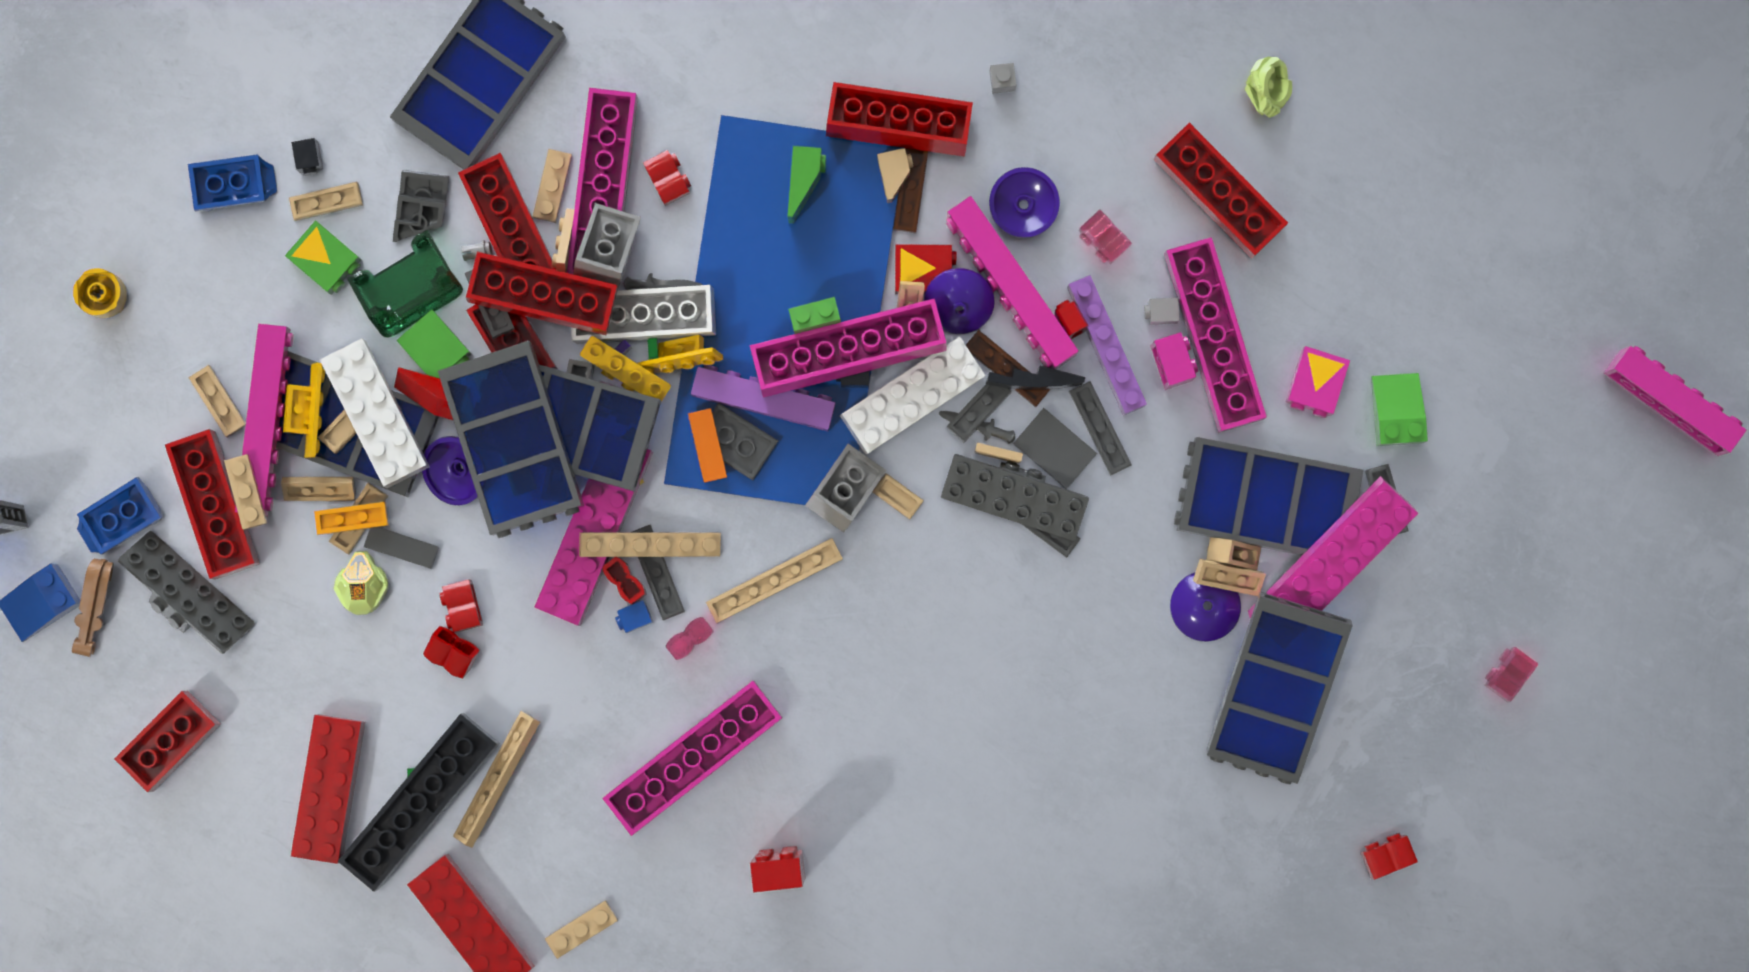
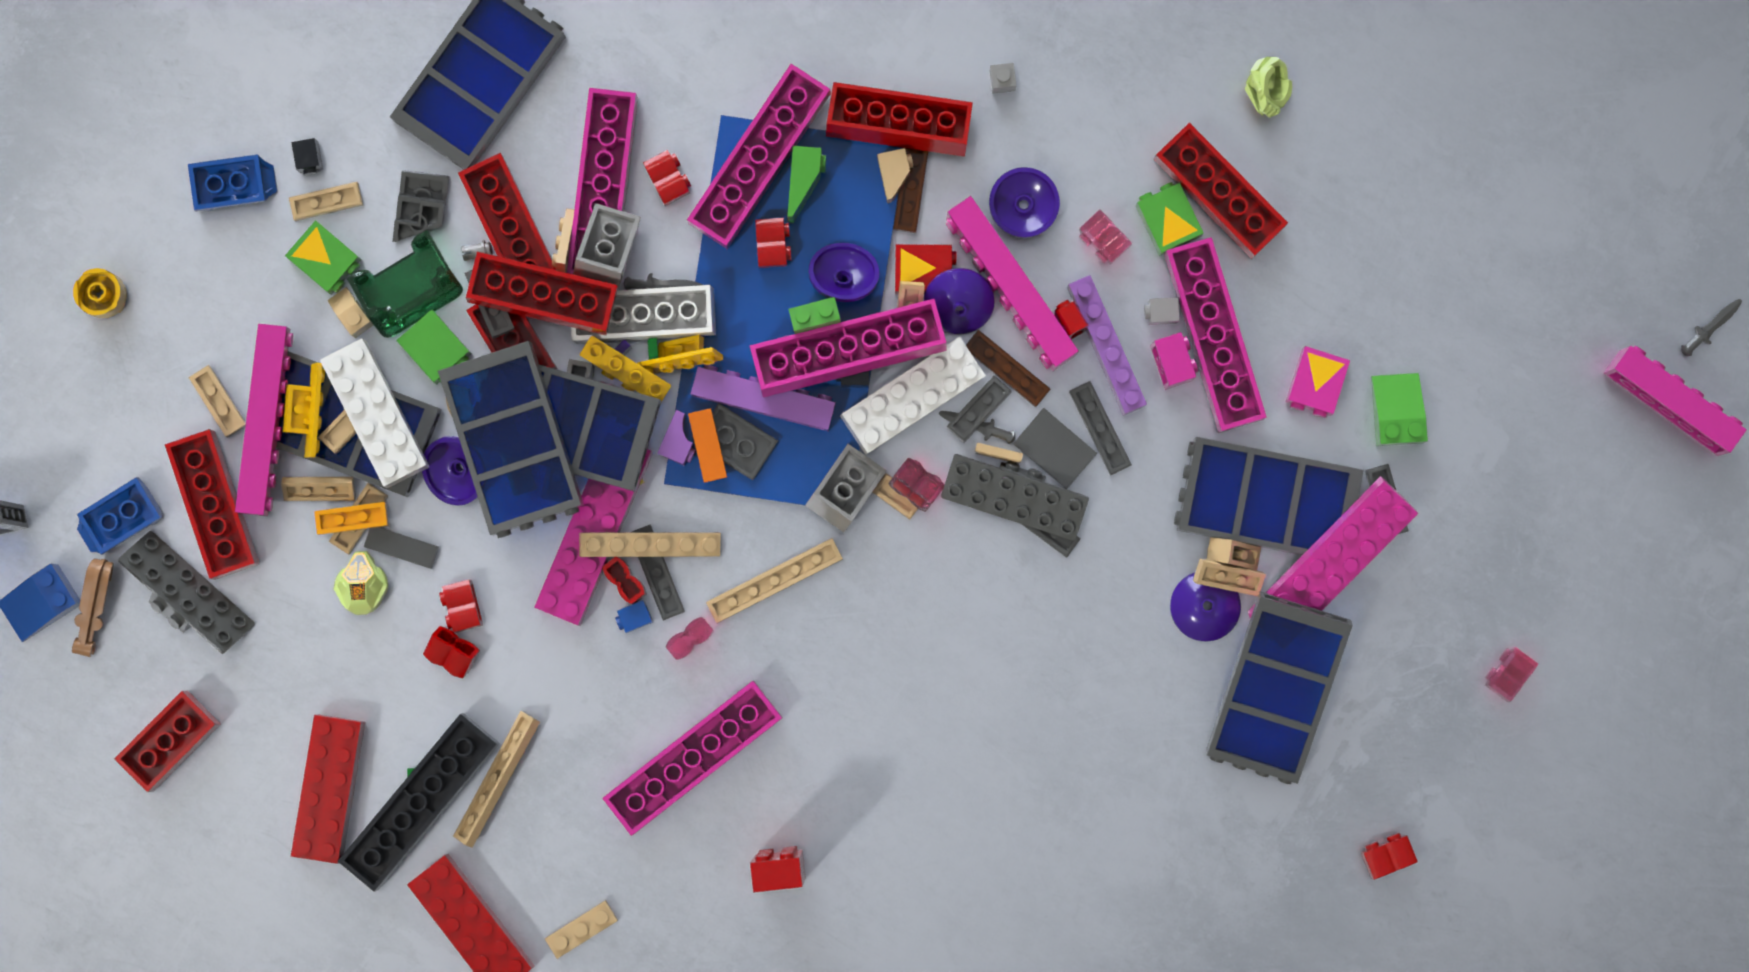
tan plate [224,454,267,530] -> none
red slope [394,367,467,420] -> none
tan plate [532,149,572,223] -> none
black slope [985,366,1086,390] -> none
none -> tan slope [327,287,374,338]
none -> medium lavender arch [657,410,696,466]
none -> dark pink brick [687,64,831,250]
none -> red brick [755,218,791,268]
none -> dark purple dish [808,243,879,302]
none -> clear pink brick [888,458,944,512]
none -> bright green brick [1135,182,1204,256]
none -> dark grey sword [1681,299,1742,356]

